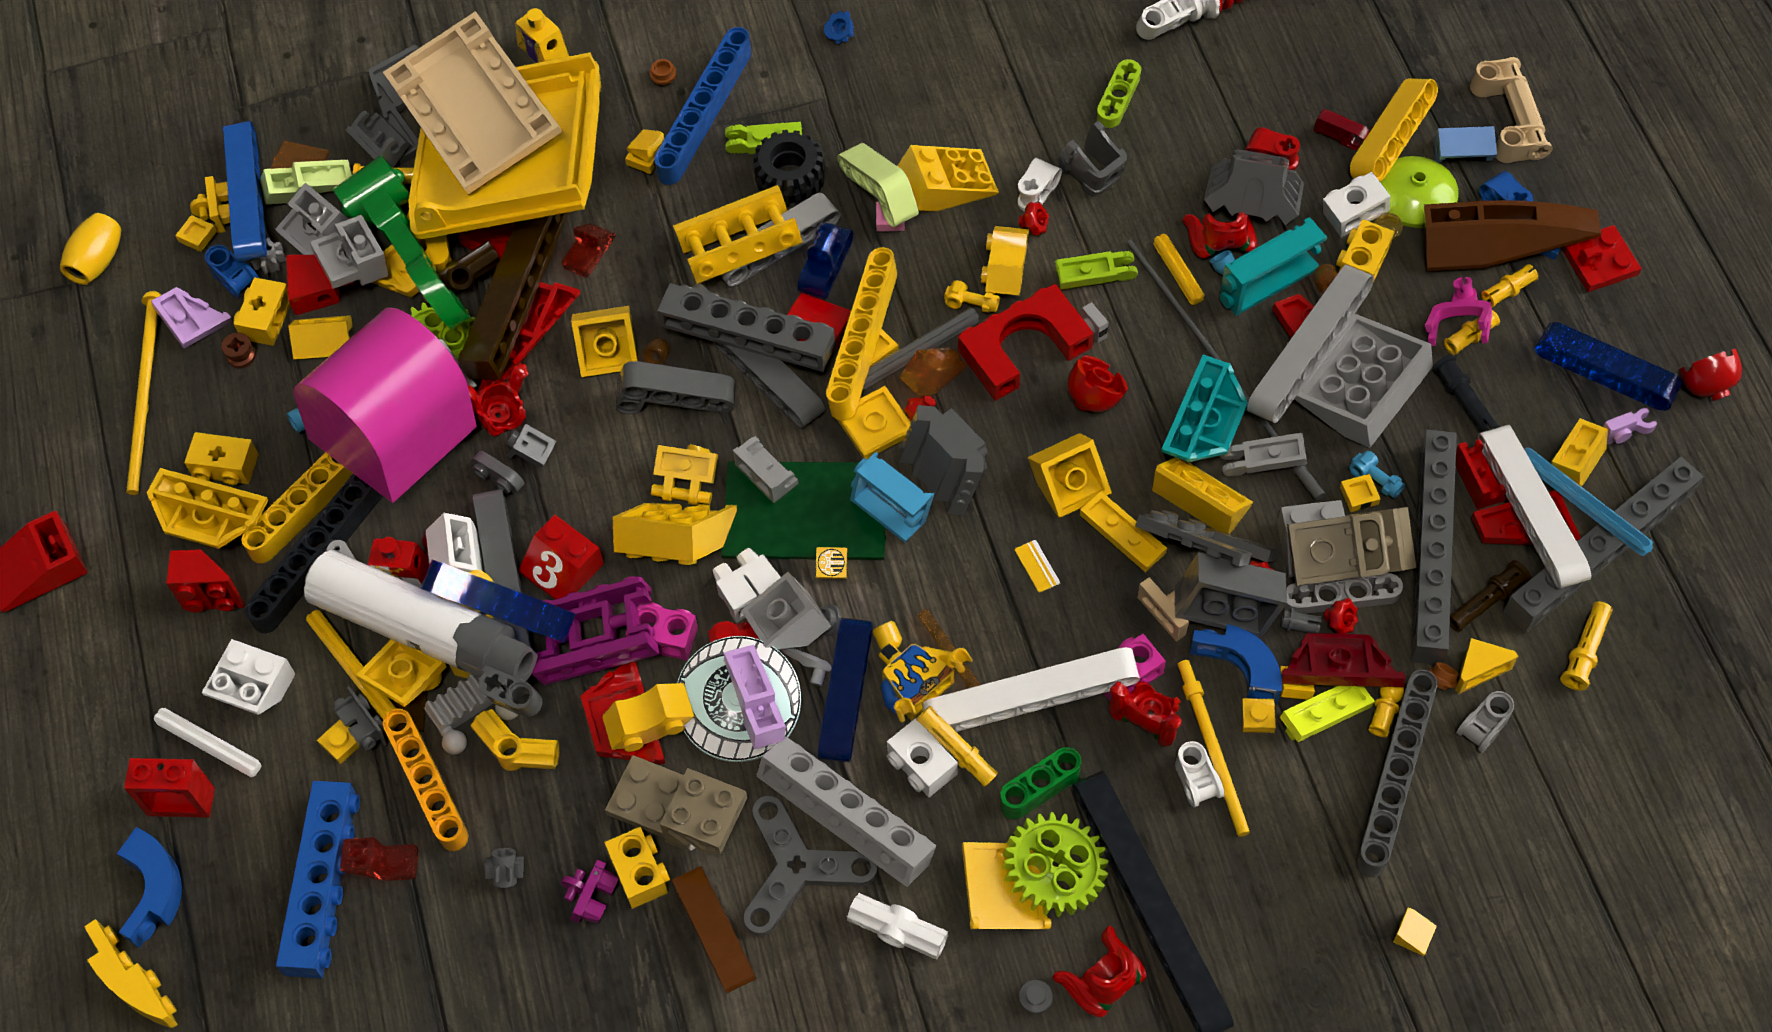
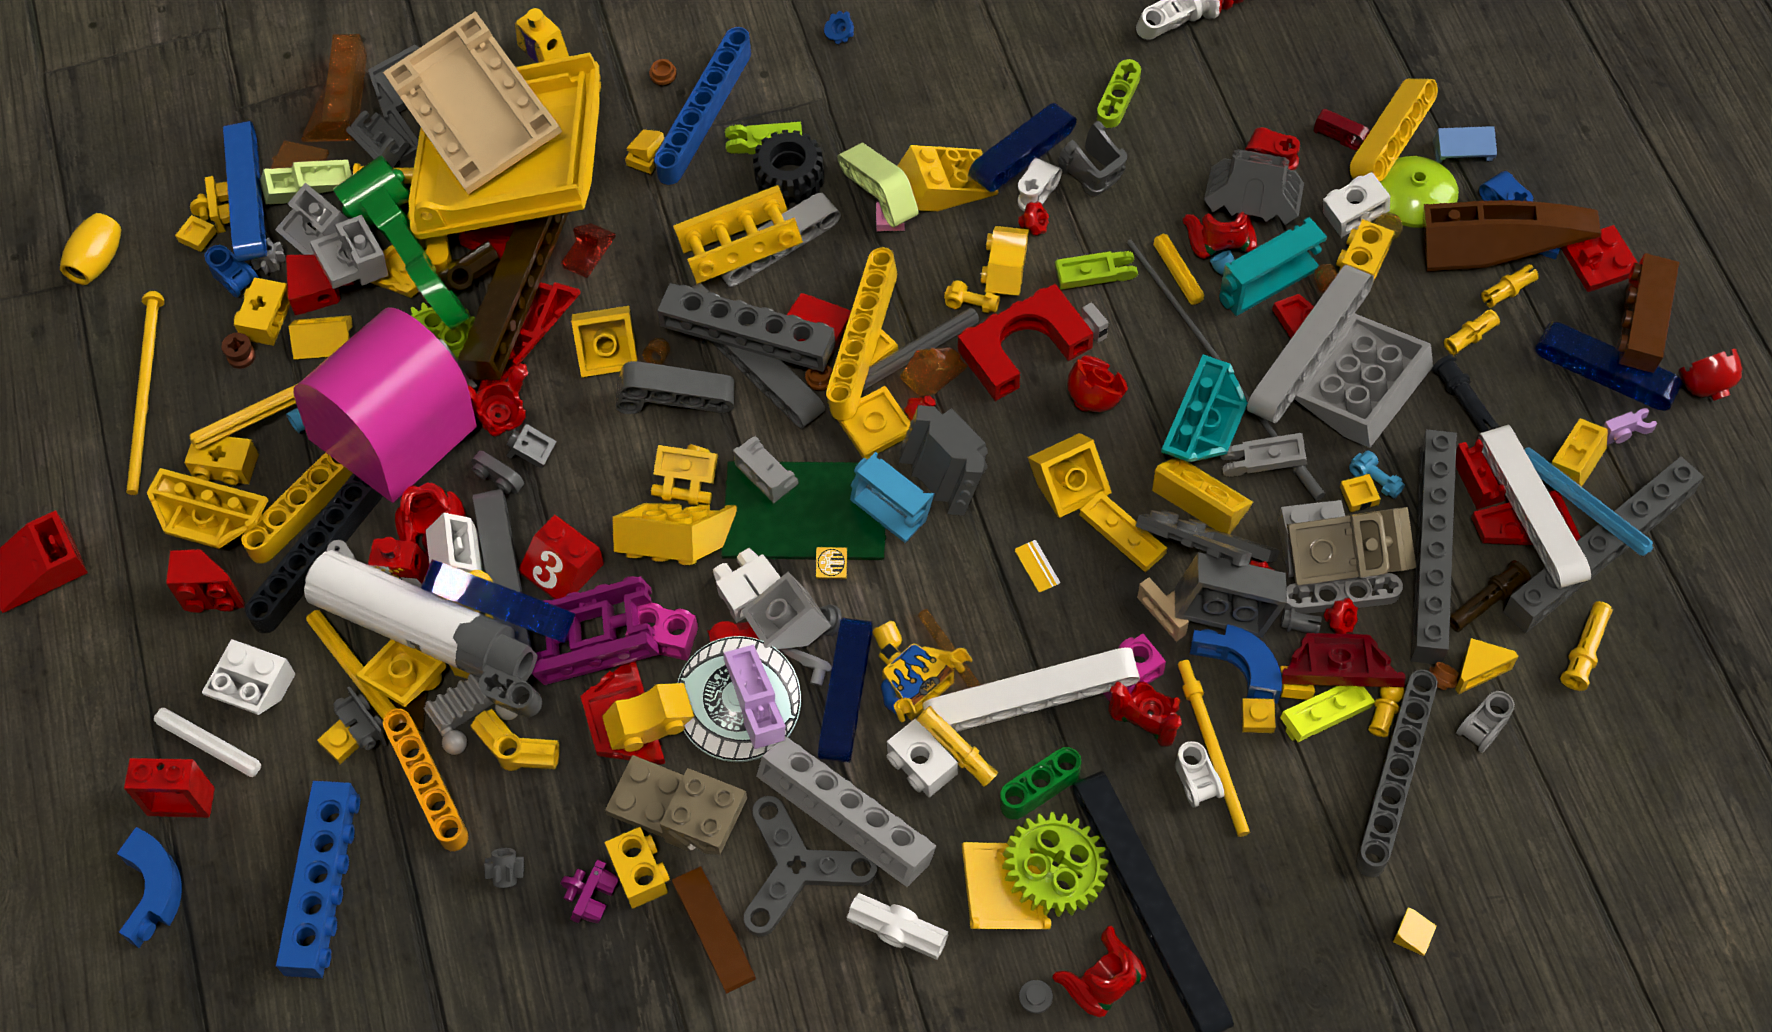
yellow slope [84,919,178,1028] -> none
lavender wing [151,287,232,349] -> none
clear red slope [340,837,418,881] -> none
clear blue piece [798,222,854,299] -> none
dark pink piece [1425,277,1493,346] -> none
tan piece [1470,57,1553,163] -> none
none -> yellow axle [189,383,298,449]
none -> clear orange wedge [301,34,367,142]
none -> red hair [395,483,466,543]
none -> dark orange plate [805,365,833,390]
none -> clear blue beam [968,103,1077,192]
none -> reddish brown wedge [1616,253,1680,373]

